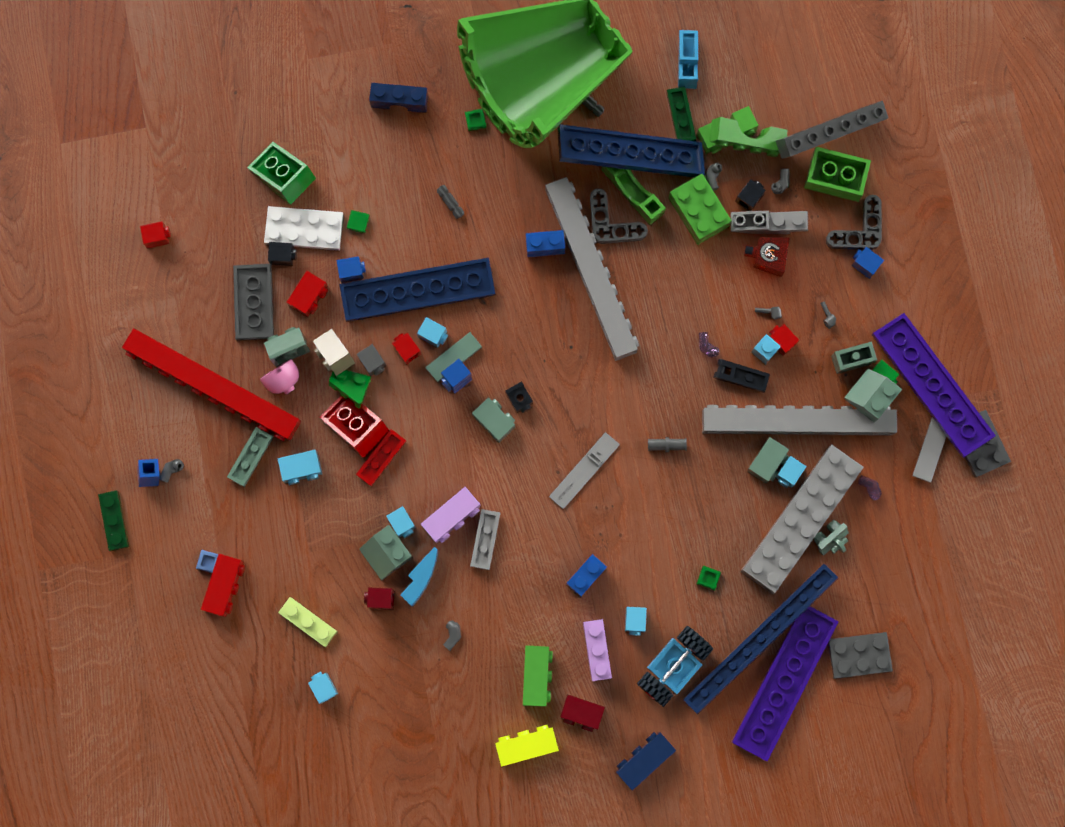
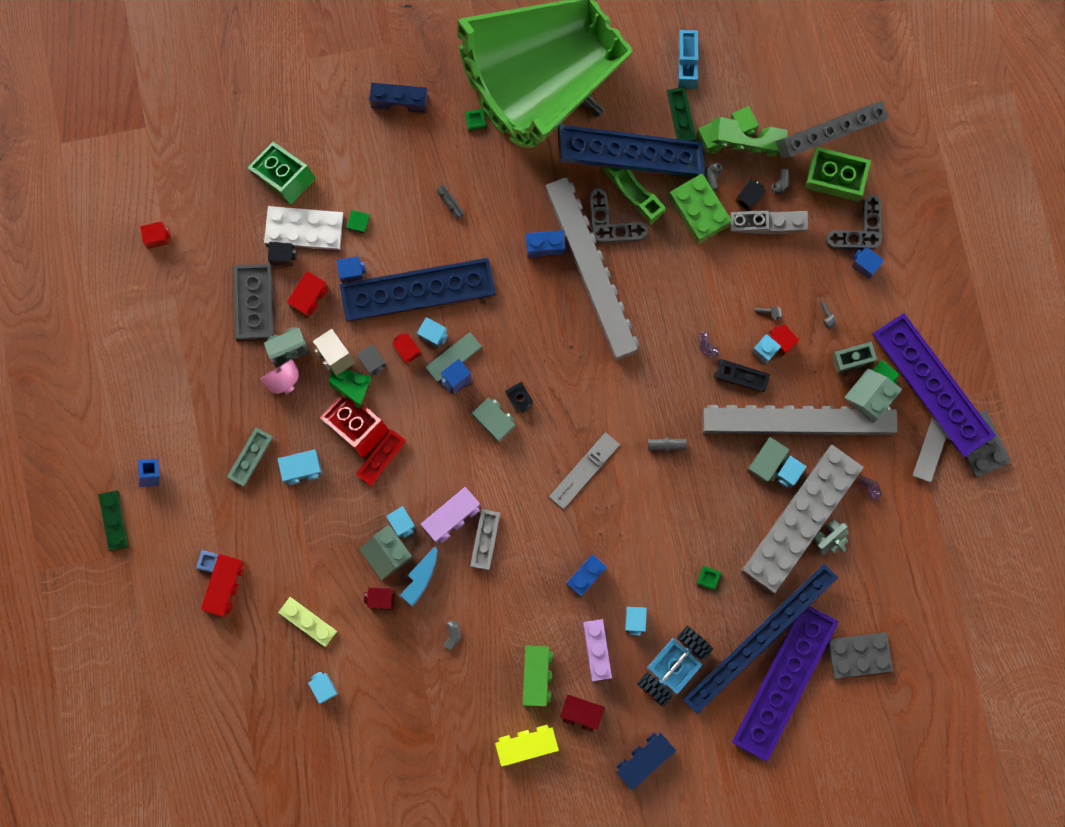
red brick [122,328,301,442] -> none
dark grey arm [159,459,184,483] -> none
clear red torso [744,237,790,277] -> none

